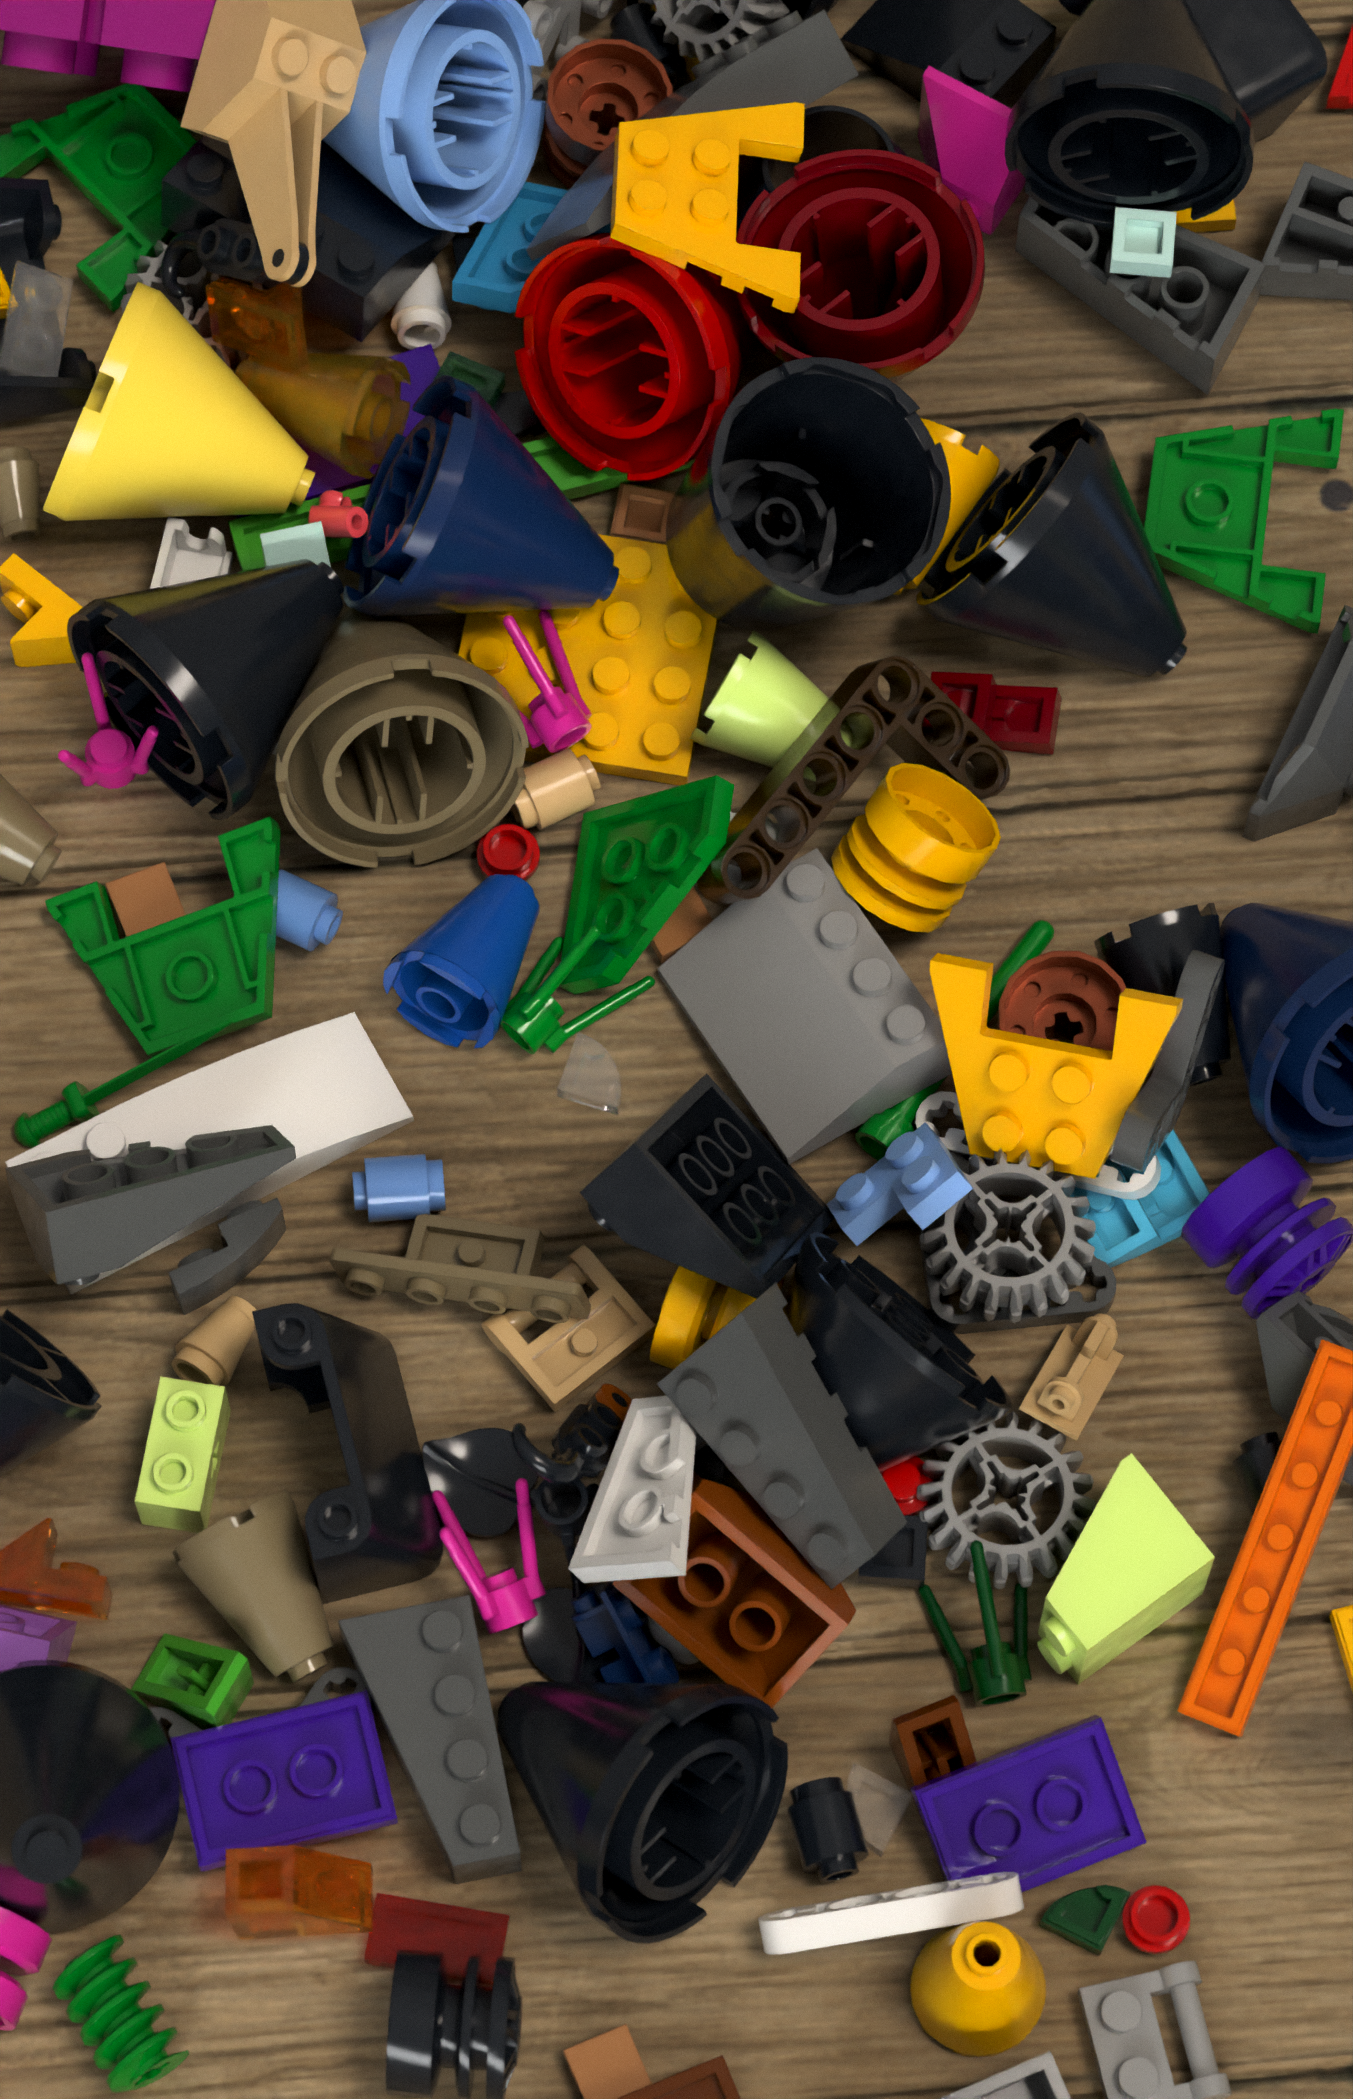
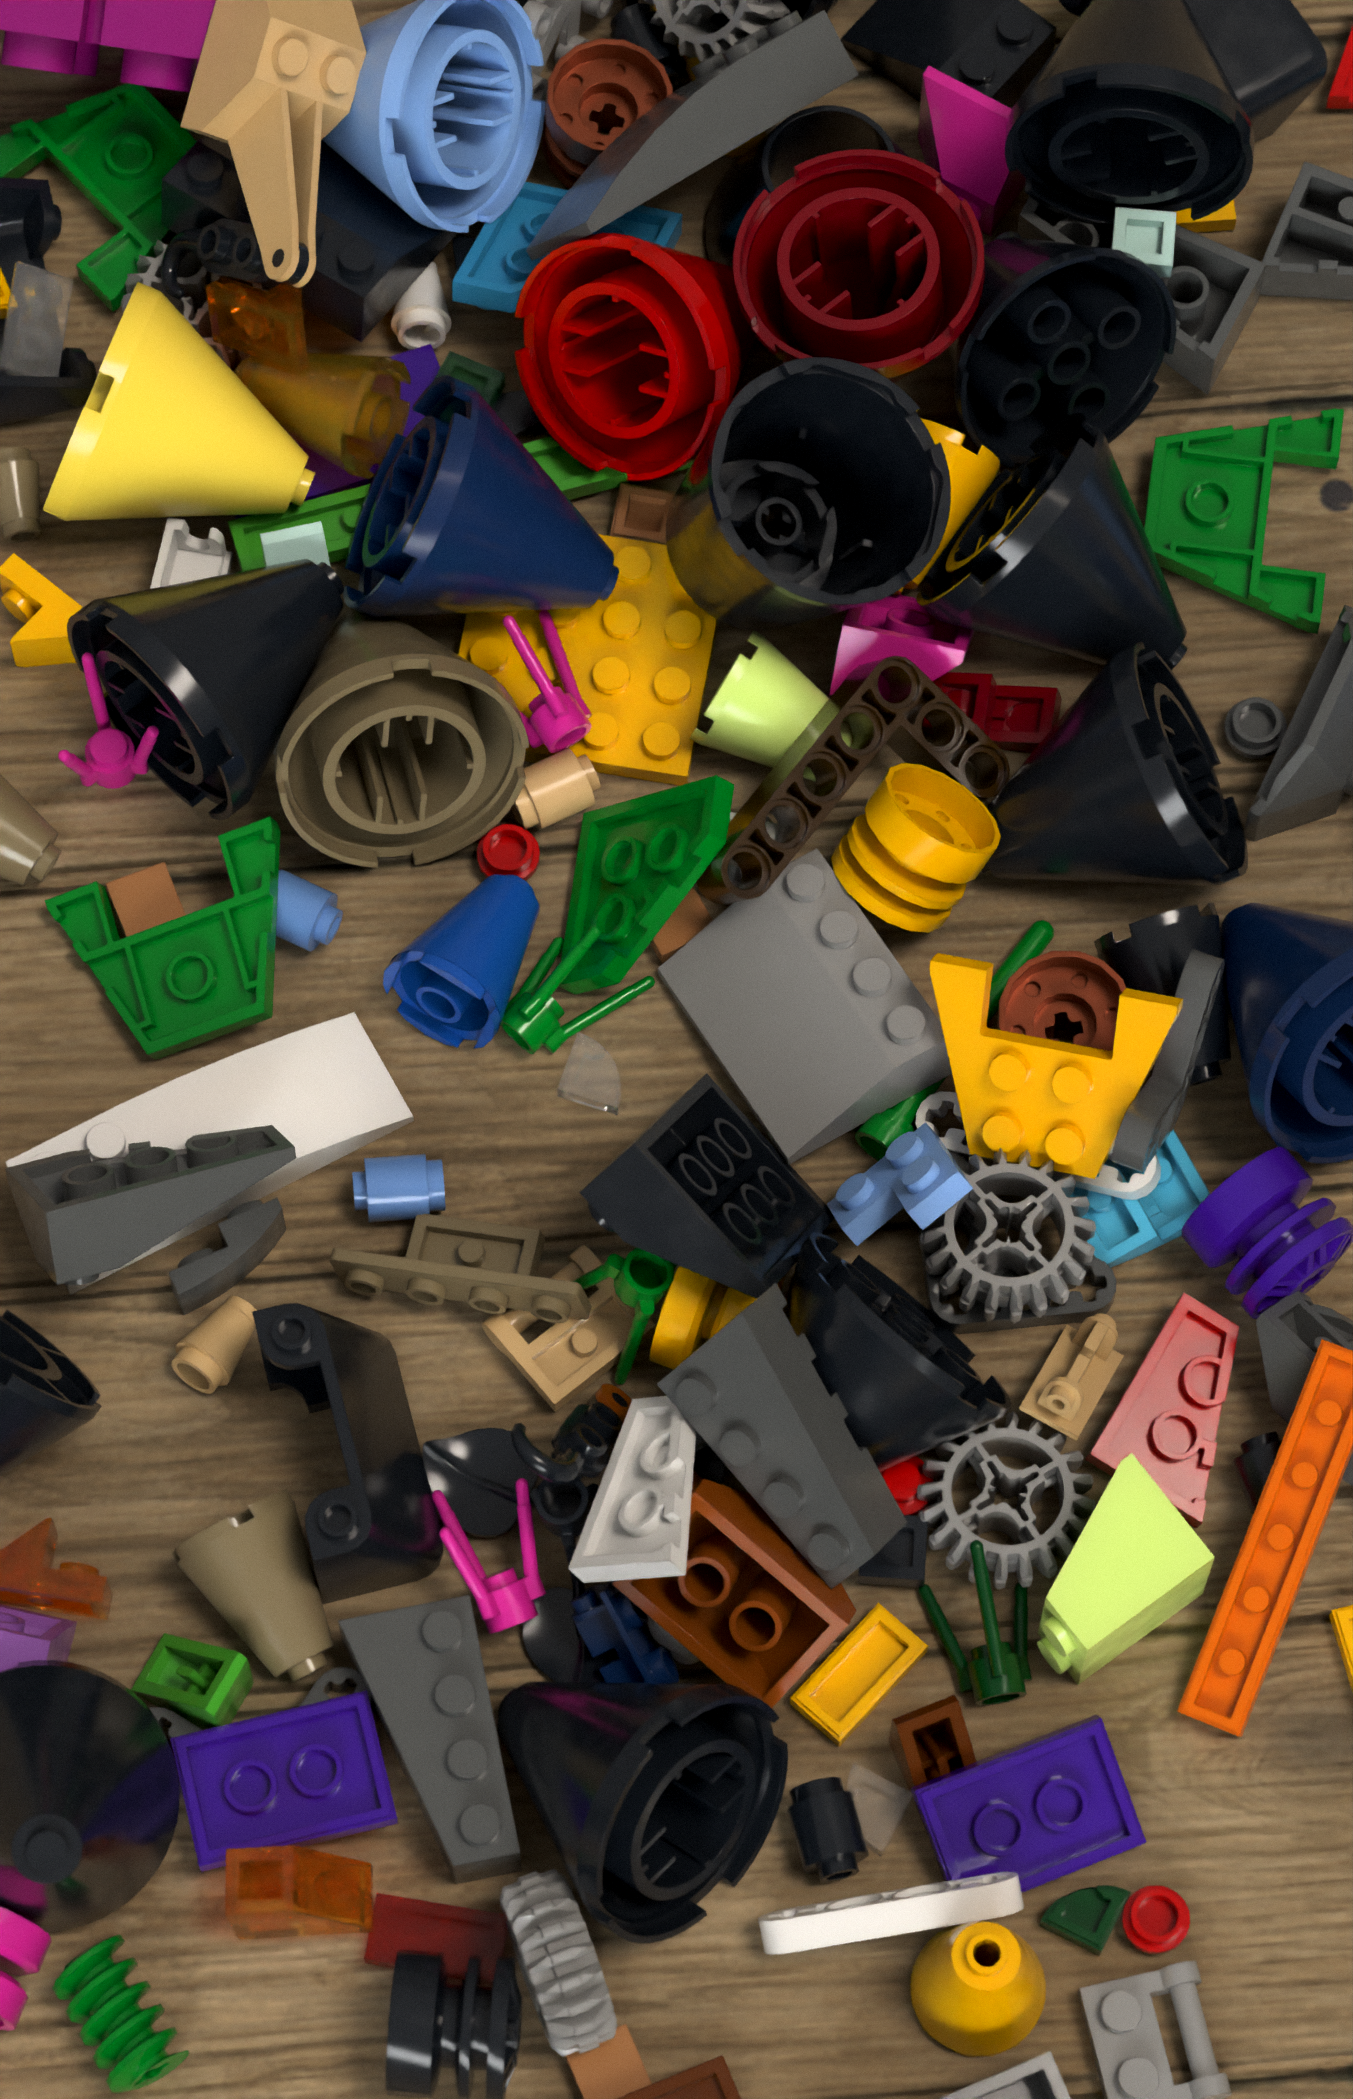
green sword [14,1020,233,1148] -> none
yellowish green brick [135,1376,231,1533] -> none
coral arm [308,490,368,538] -> none
yellow wing [610,102,805,313] -> none
none -> light grey gear [499,1869,617,2057]
none -> green plant [572,1248,677,1385]
none -> yellow tile [790,1603,928,1747]
none -> dark pink slope [829,594,974,701]
none -> black cone [948,231,1176,468]
none -> black cone [981,642,1248,886]
none -> wing [1084,1293,1240,1528]
none -> dark grey plate [1224,697,1287,759]

